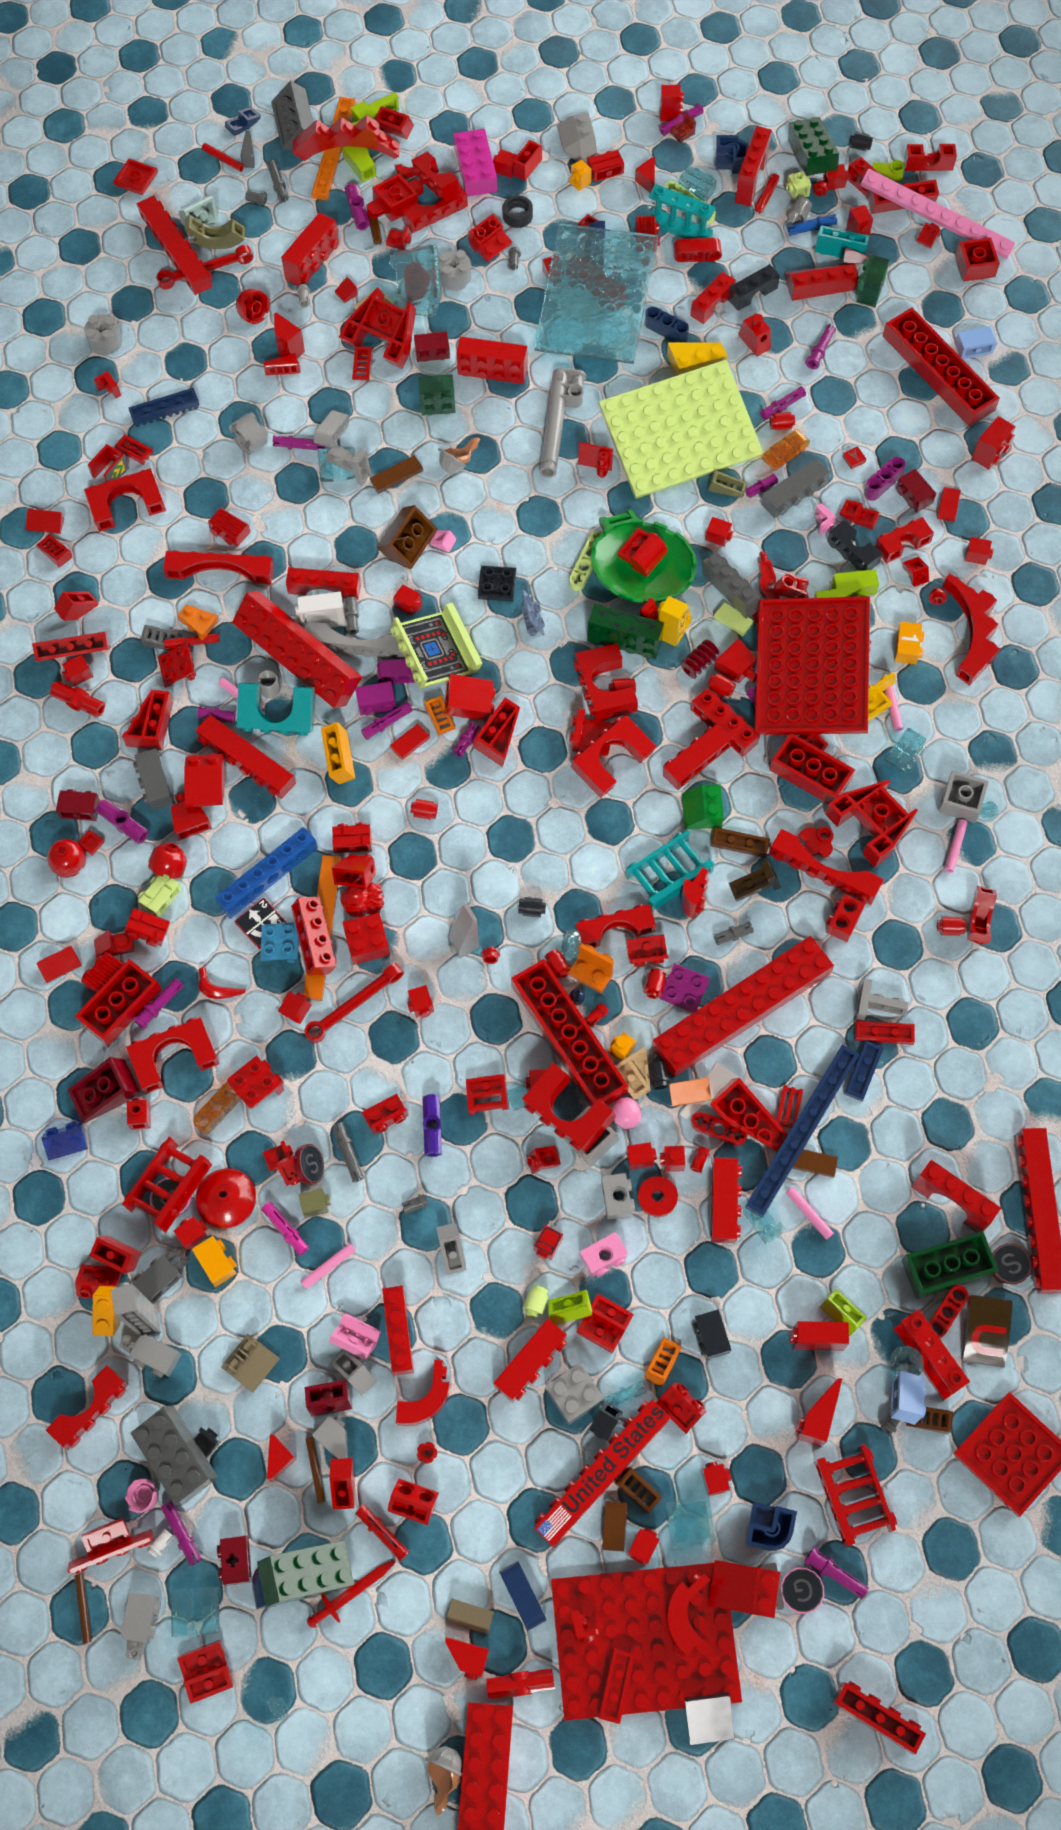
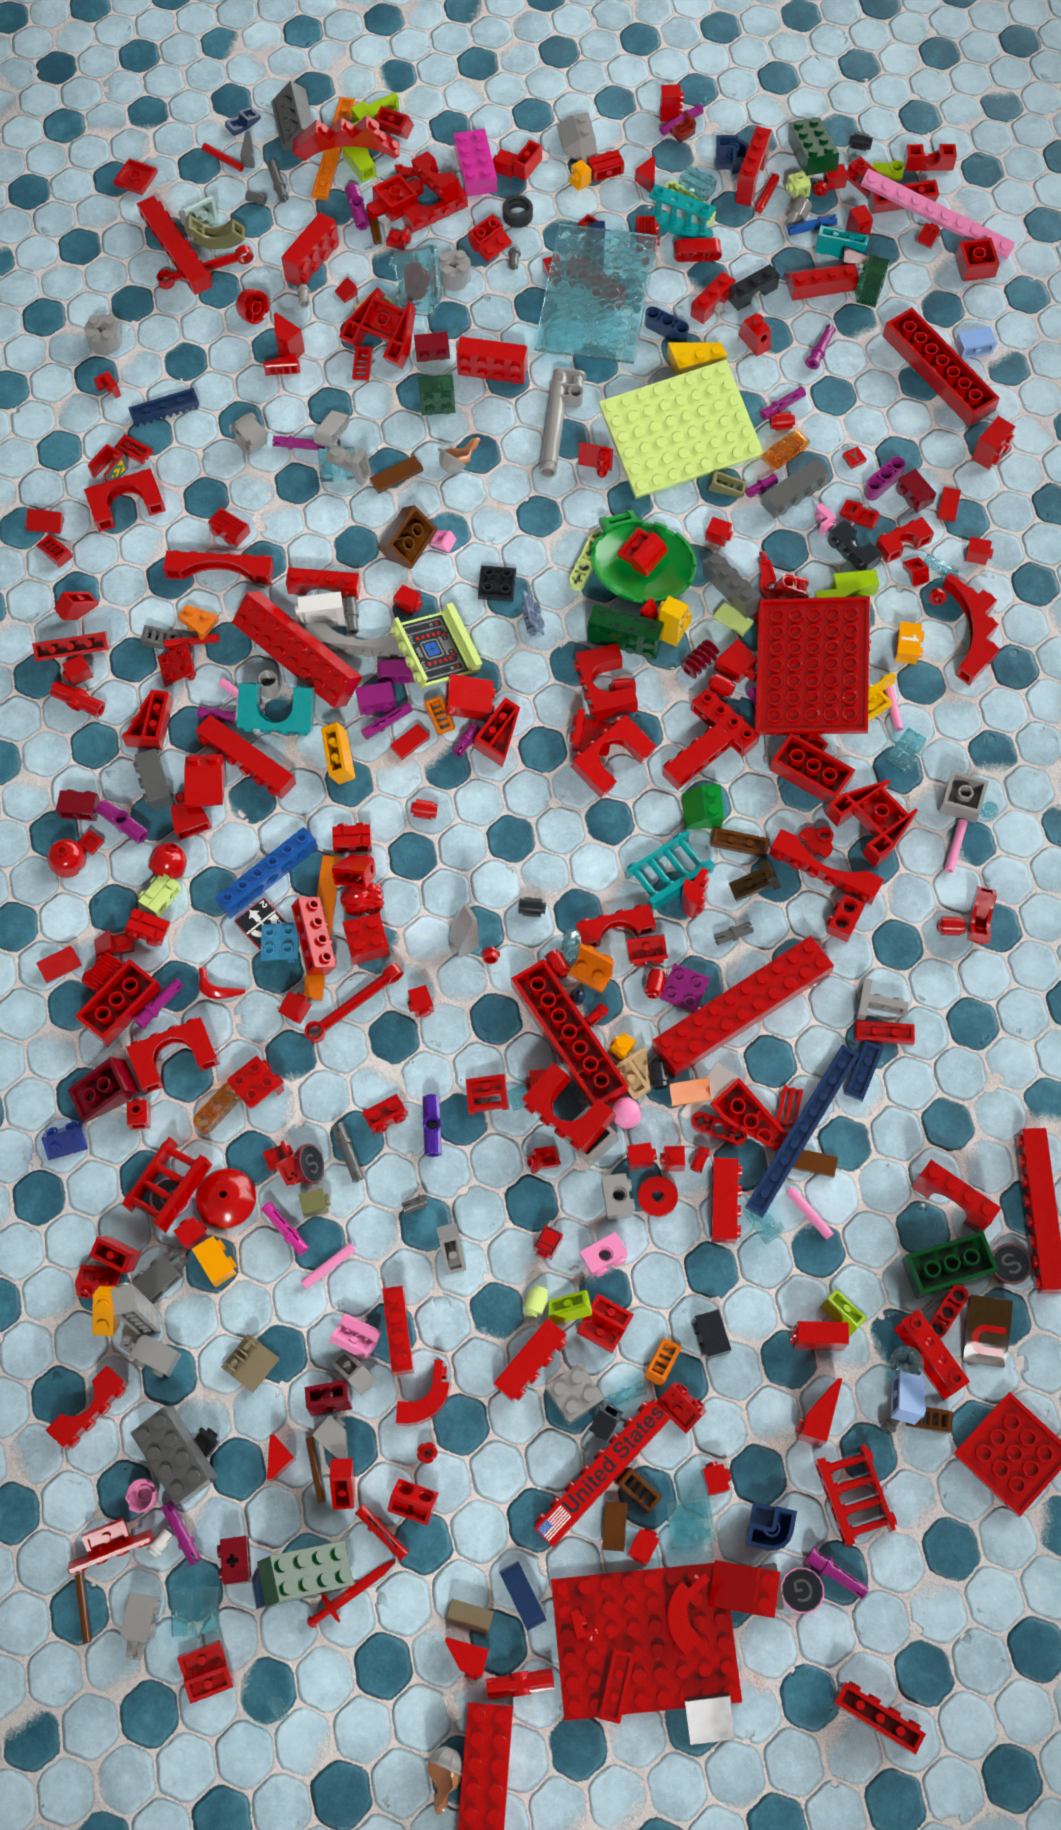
none -> clear light blue pin [924,554,959,577]

